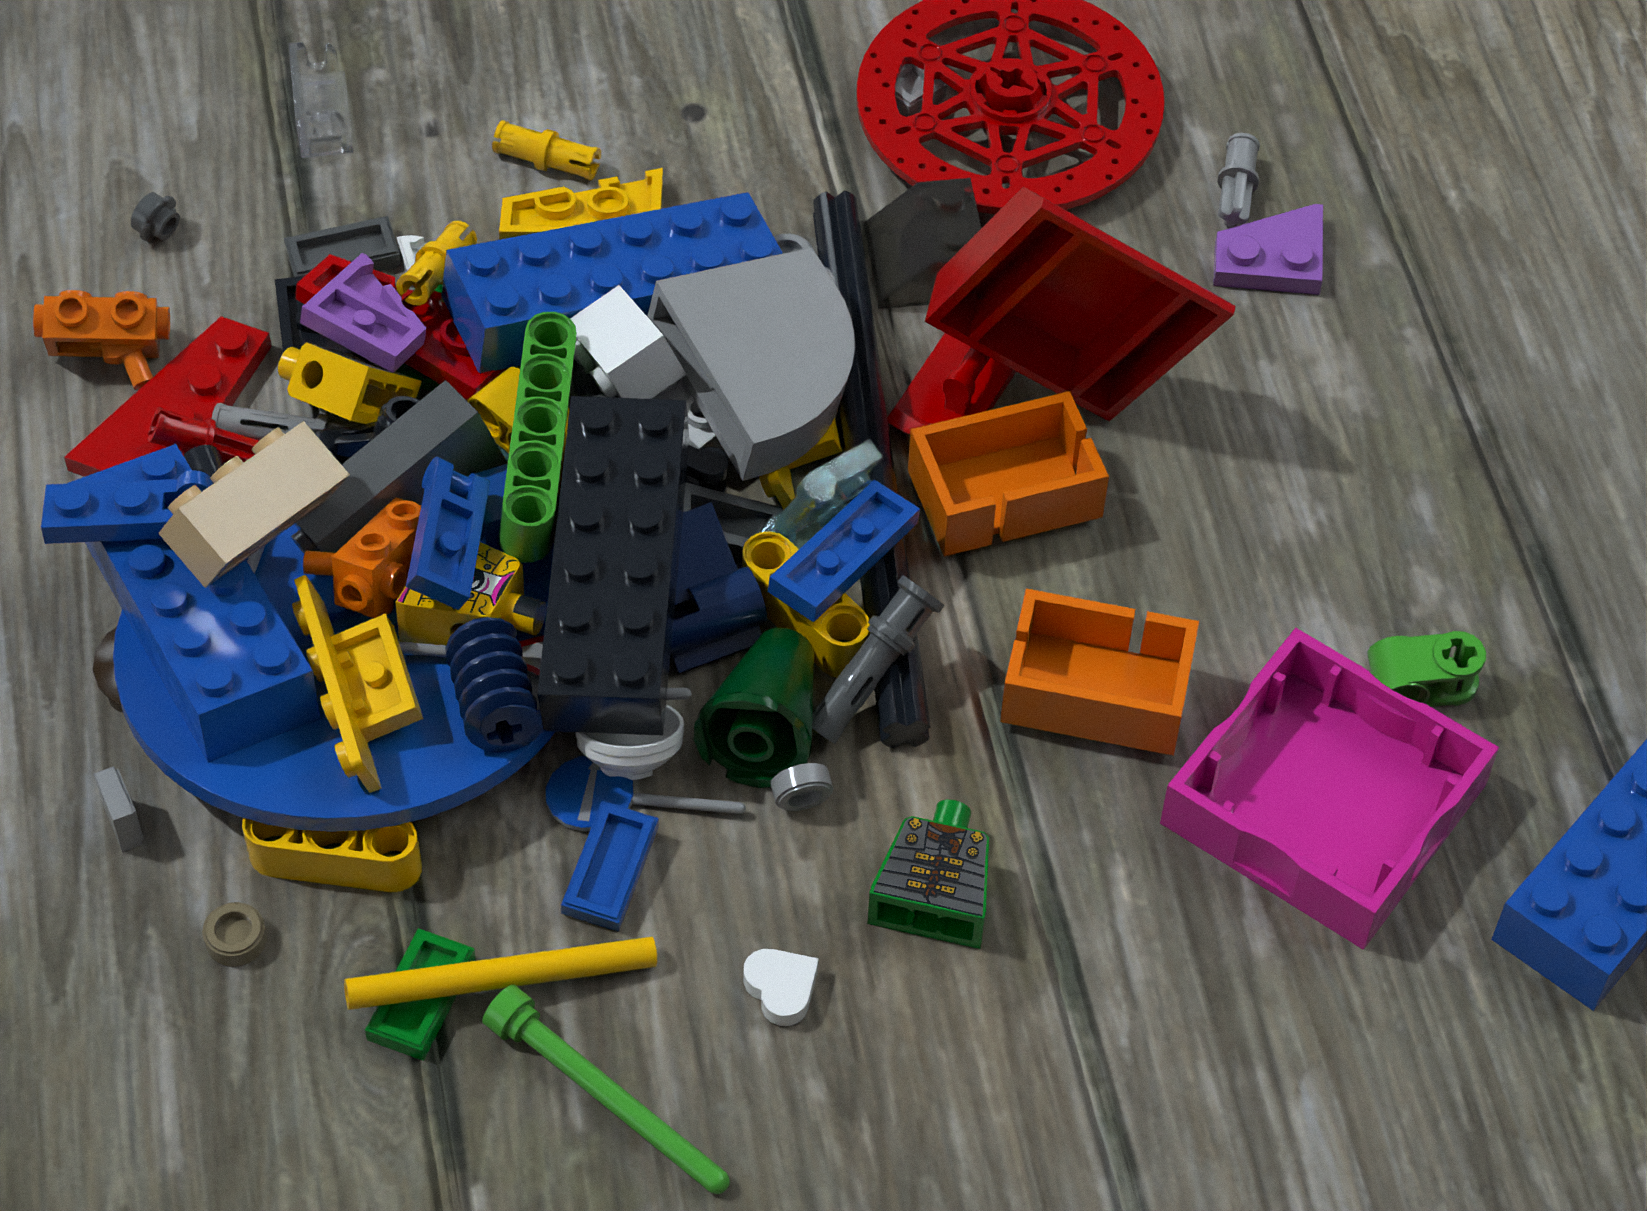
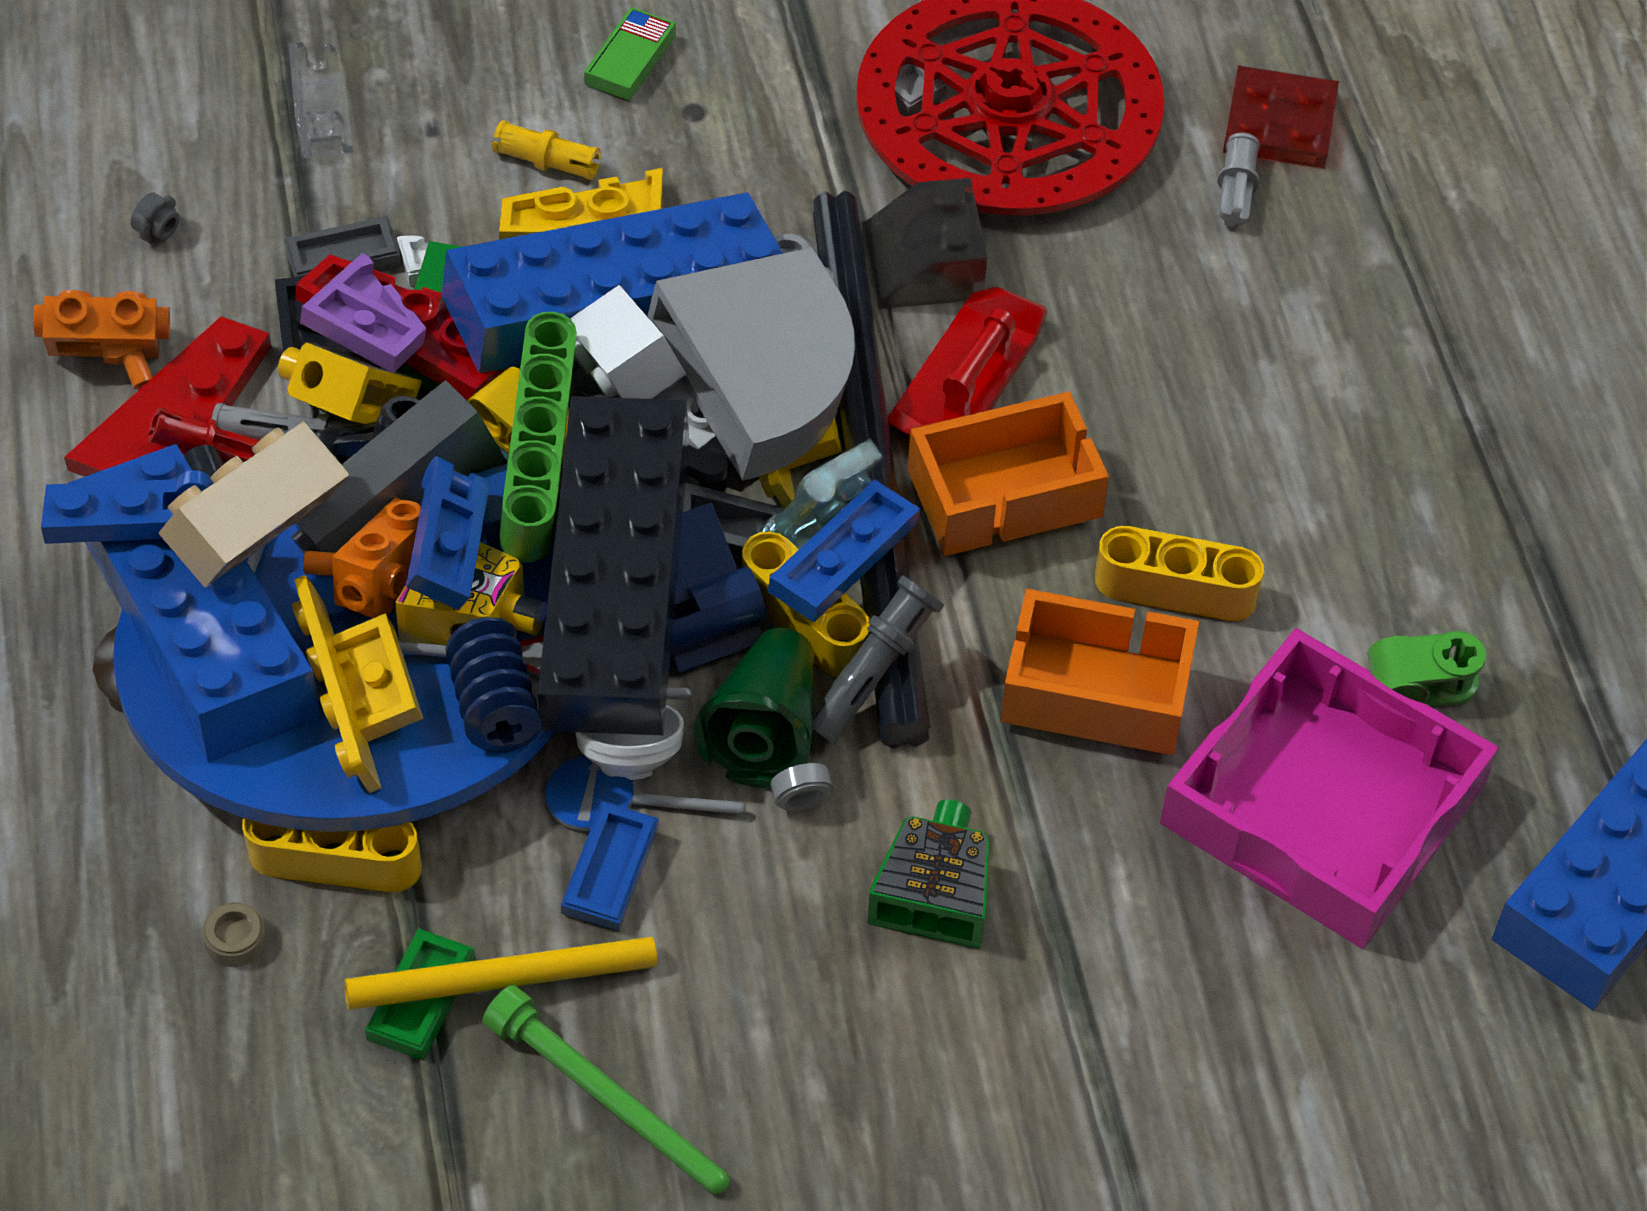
light grey tile [94,766,144,852] -> none
yellow pin [396,221,477,306] -> none
white tile [743,949,819,1026] -> none
red slope [925,187,1236,422] -> none
medium lavender wing [1213,204,1323,295] -> none
none -> bright green tile [584,7,676,101]
none -> yellow beam [1095,526,1264,621]
none -> clear red plate [1223,65,1339,169]

